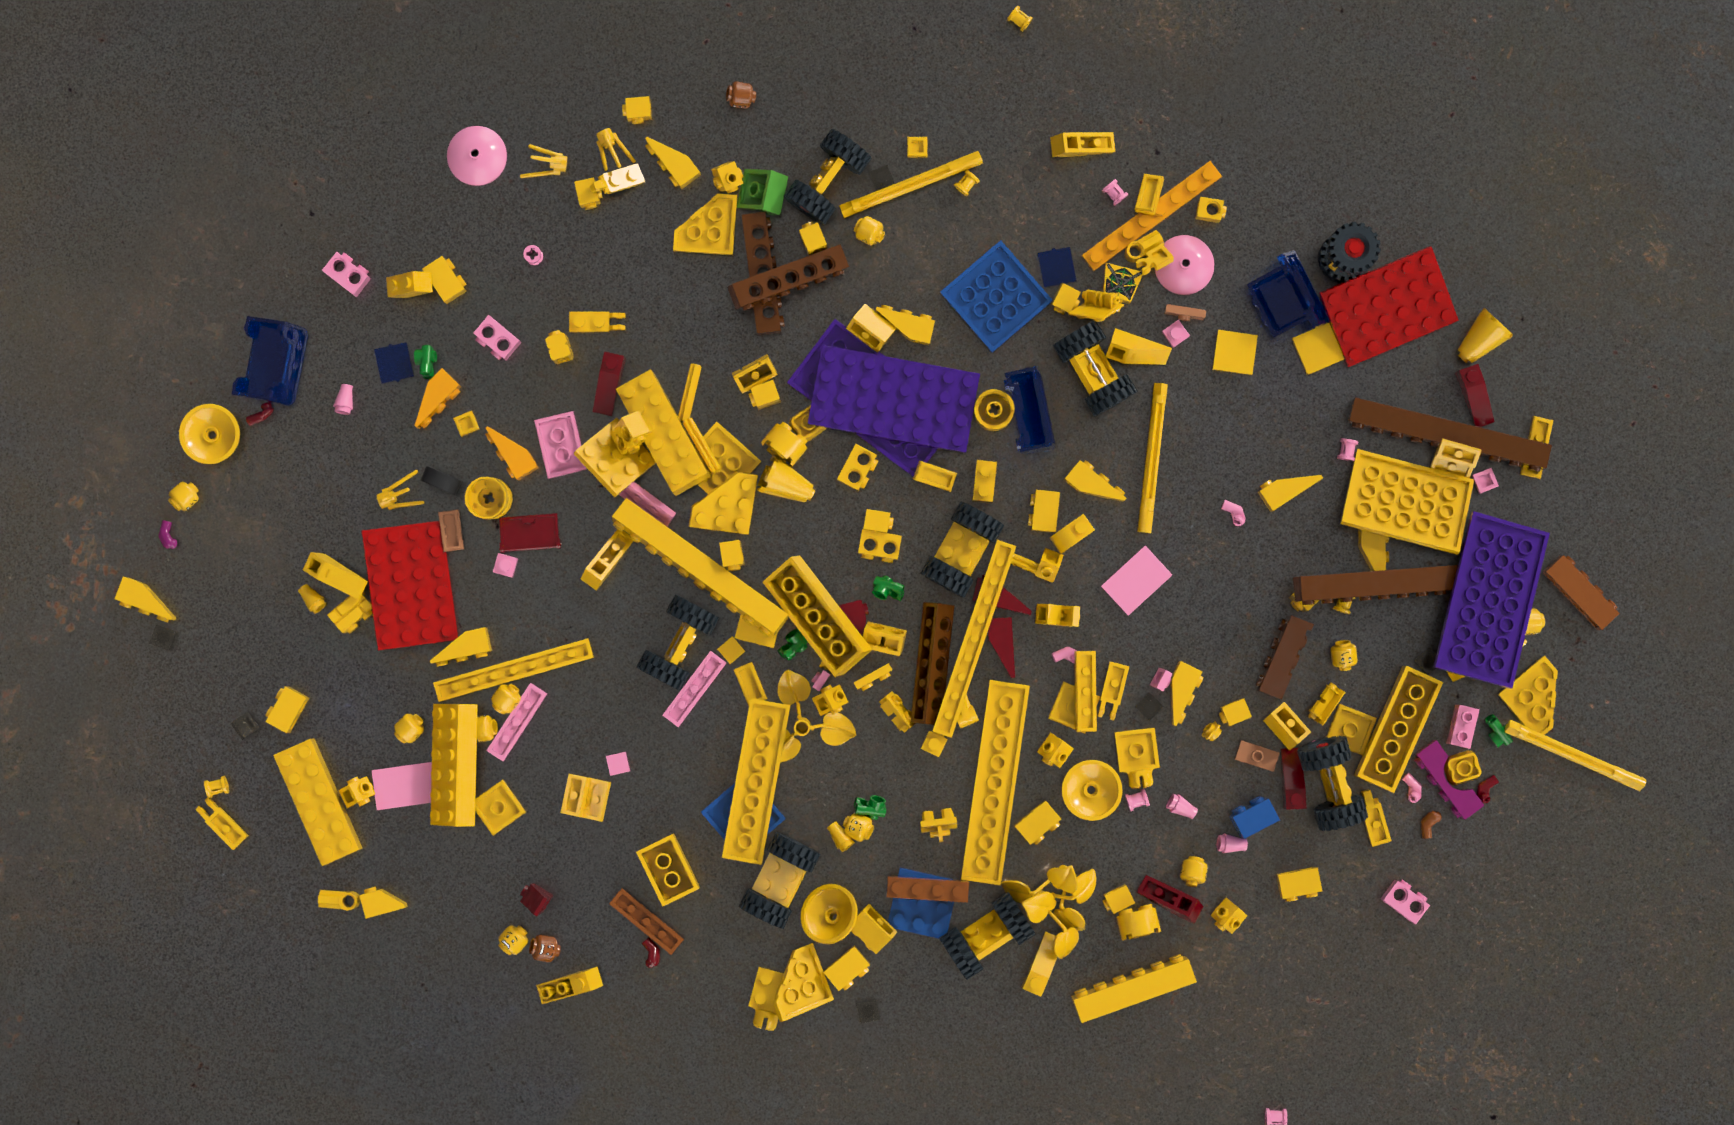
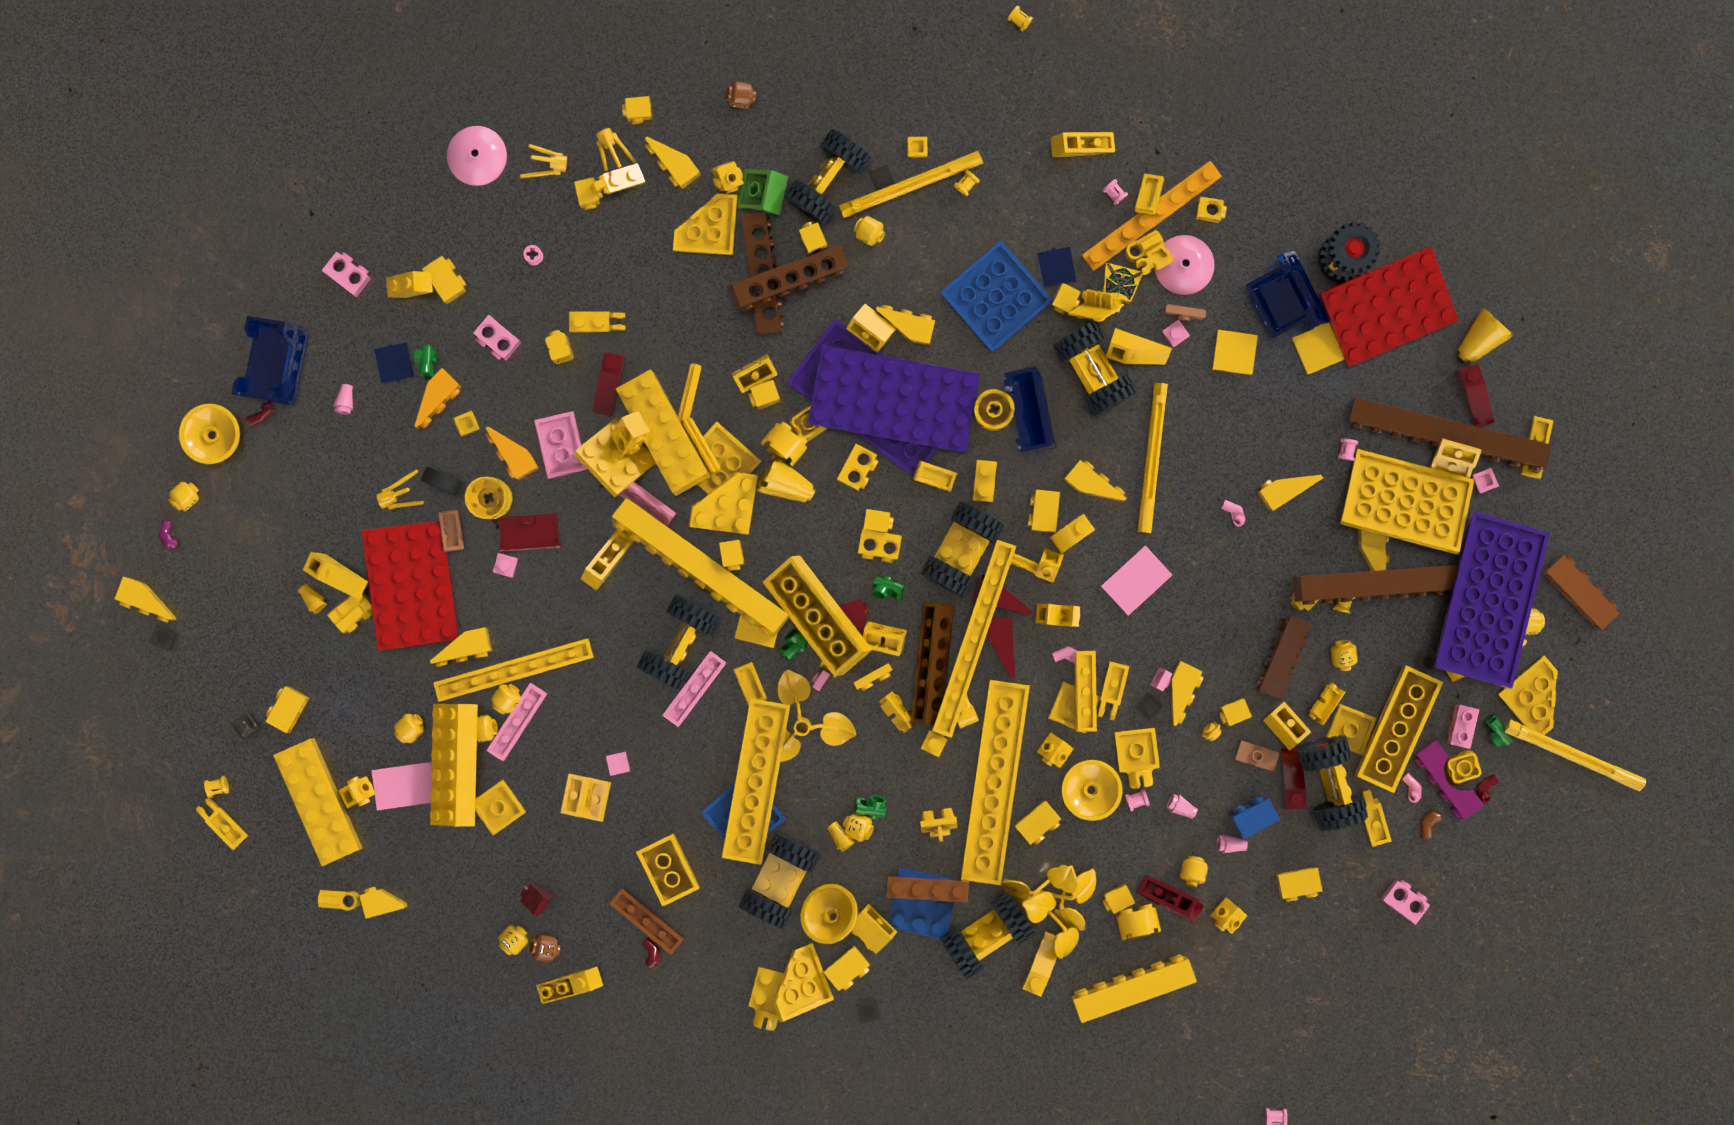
yellow tile [717,636,746,664] -> none
yellow brick [812,684,849,716] -> none

